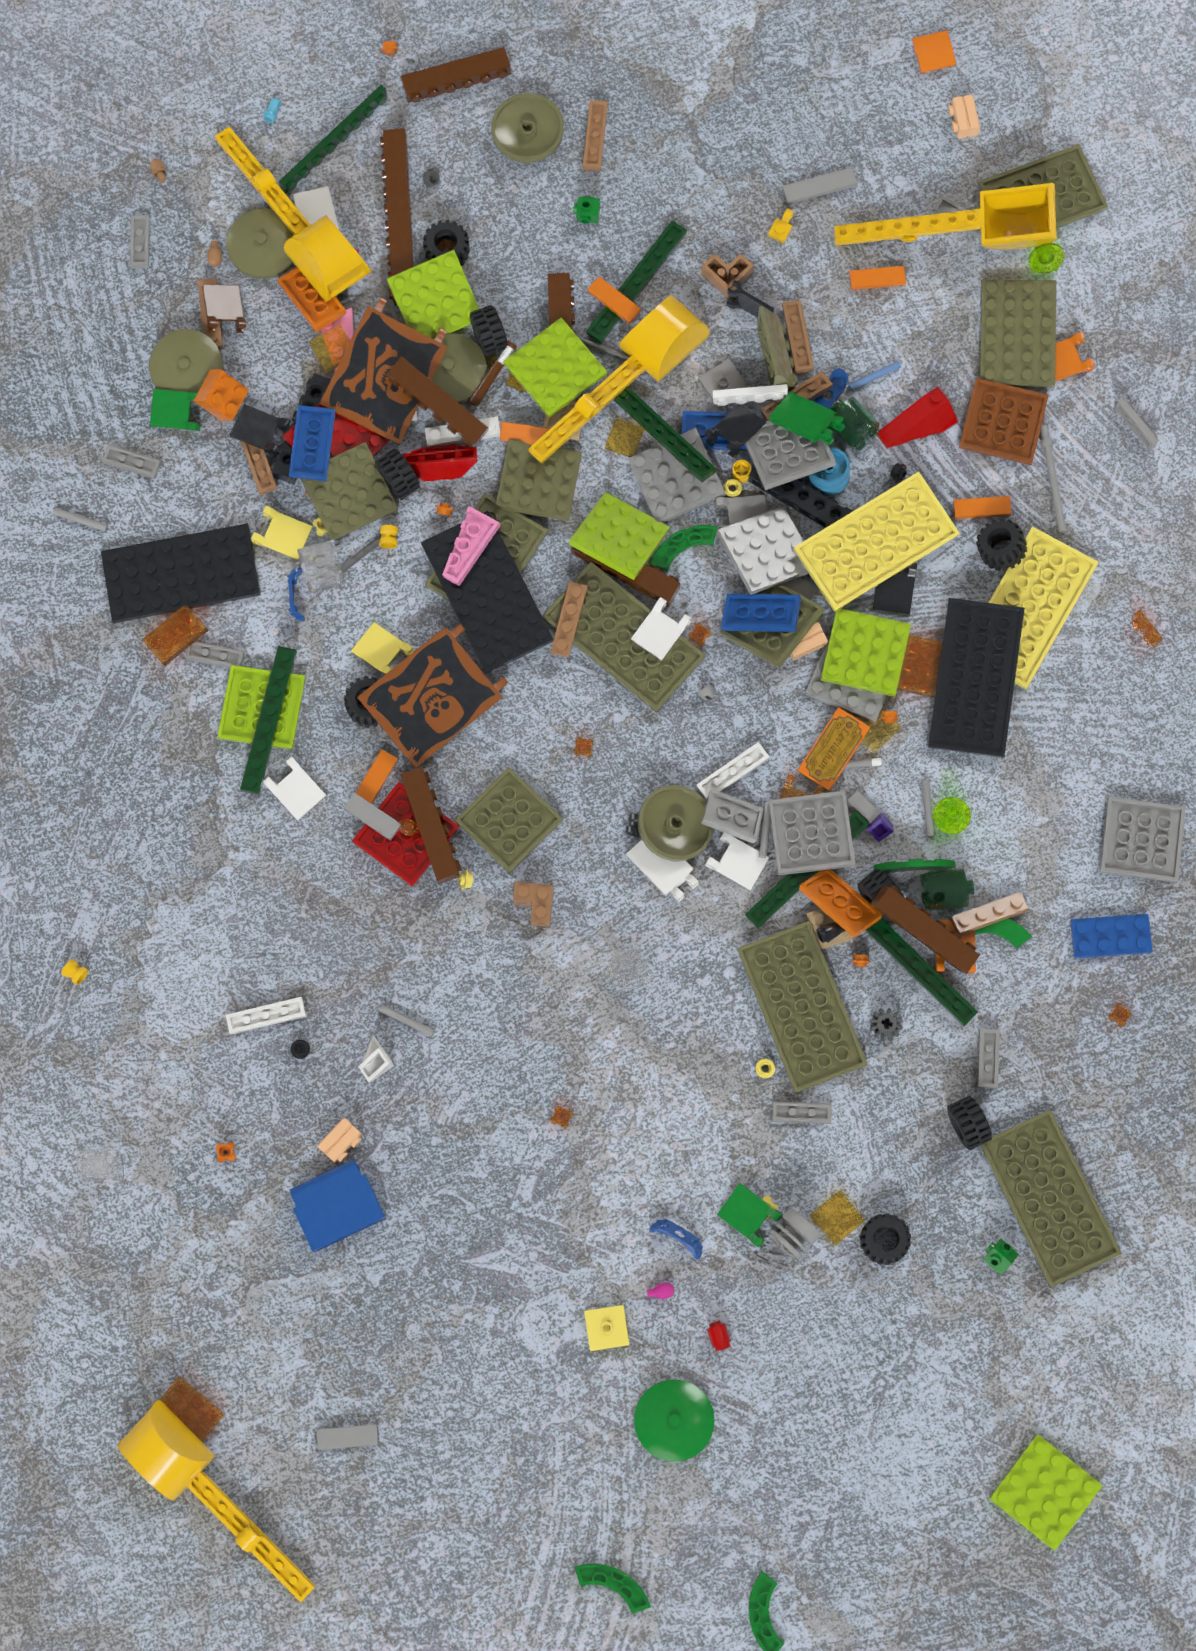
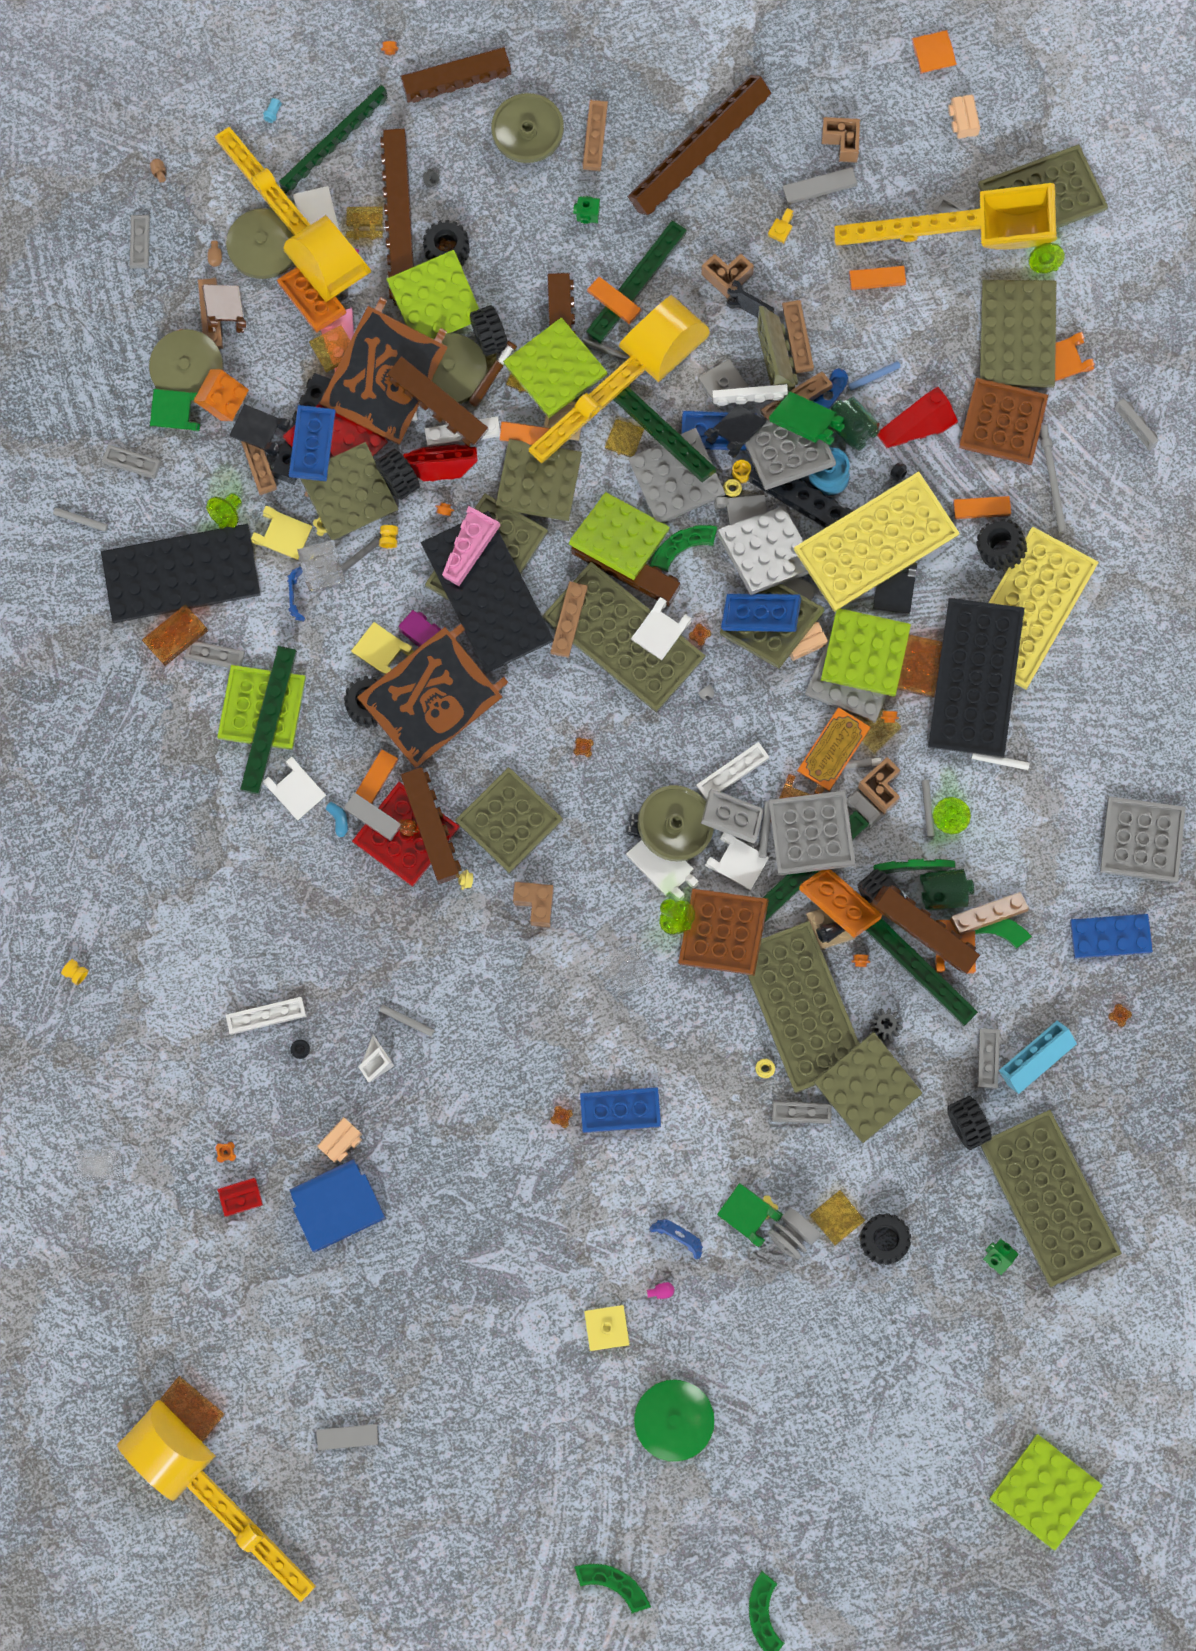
red brick [706,1320,731,1352] -> none
dark purple slope [867,813,894,842] -> none
clear orange plate [1131,610,1163,648] -> none
none -> clear neon green piece [206,493,242,529]
none -> red plate [217,1178,264,1217]
none -> dark azure arm [326,802,348,837]
none -> clear yellow plate [346,207,384,240]
none -> magenta brick [398,610,441,647]
none -> blue plate [580,1087,661,1133]
none -> reddish brown brick [627,74,772,215]
none -> clear neon green piece [659,899,695,935]
none -> dark orange plate [678,889,769,976]
none -> olive plate [813,1032,923,1143]
none -> medium nougat brick [822,117,860,162]
none -> medium nougat brick [858,757,901,815]
none -> white bar [971,754,1030,770]
none -> medium azure brick [999,1021,1077,1094]

